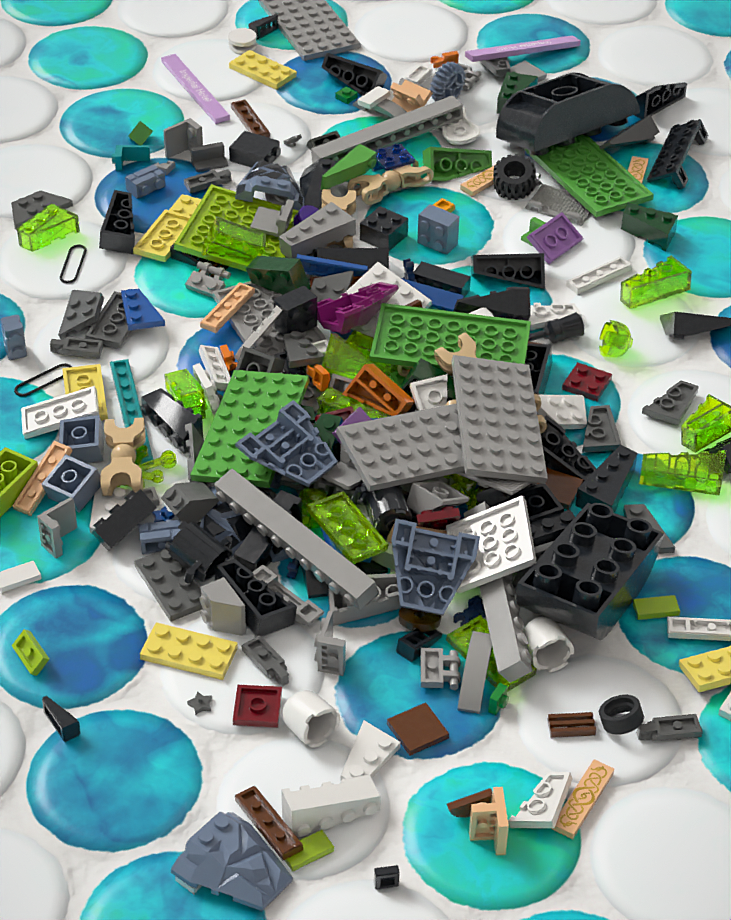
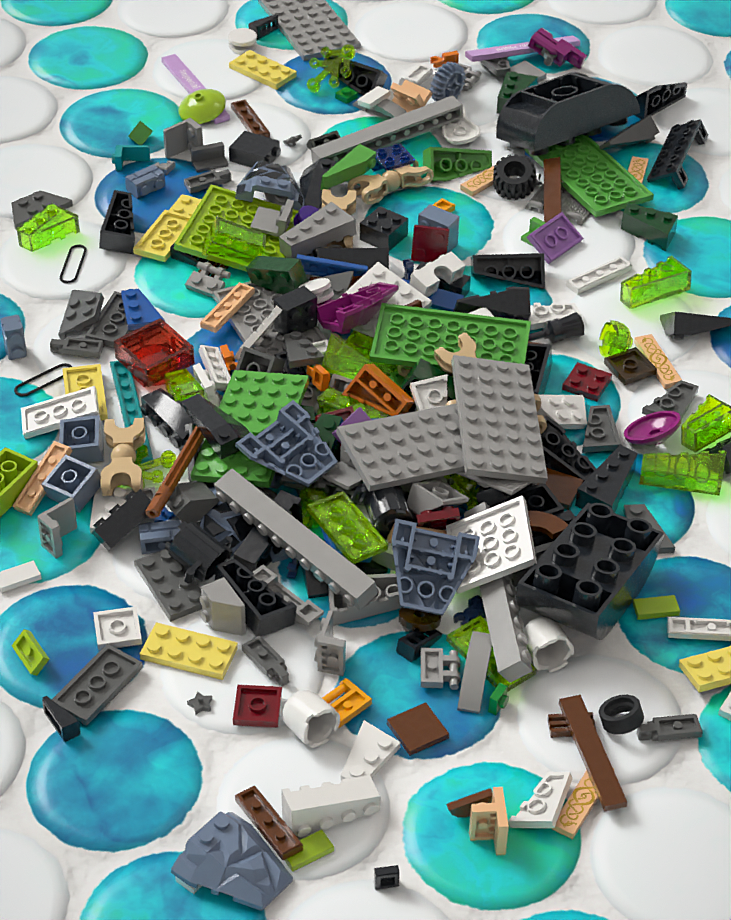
none -> dark grey plate [52,644,143,726]
none -> white plate [93,606,142,650]
none -> clear red container [114,318,195,387]
none -> dark orange piece [145,426,205,518]
none -> lime dish [179,89,226,124]
none -> black wedge [181,394,250,460]
none -> white head [299,278,334,304]
none -> clear neon green plant [307,44,356,92]
none -> light orange plate [322,678,372,728]
none -> white arch [409,251,466,297]
none -> dark red plate [411,225,450,263]
none -> magenta plate [528,27,587,69]
none -> reddish brown tile [528,511,568,539]
none -> reddish brown tile [544,157,562,222]
none -> reddish brown tile [558,695,627,812]
none -> dark brown plate [604,347,657,386]
none -> magenta dish [624,411,682,446]
none -> light nougat tile [634,334,682,389]

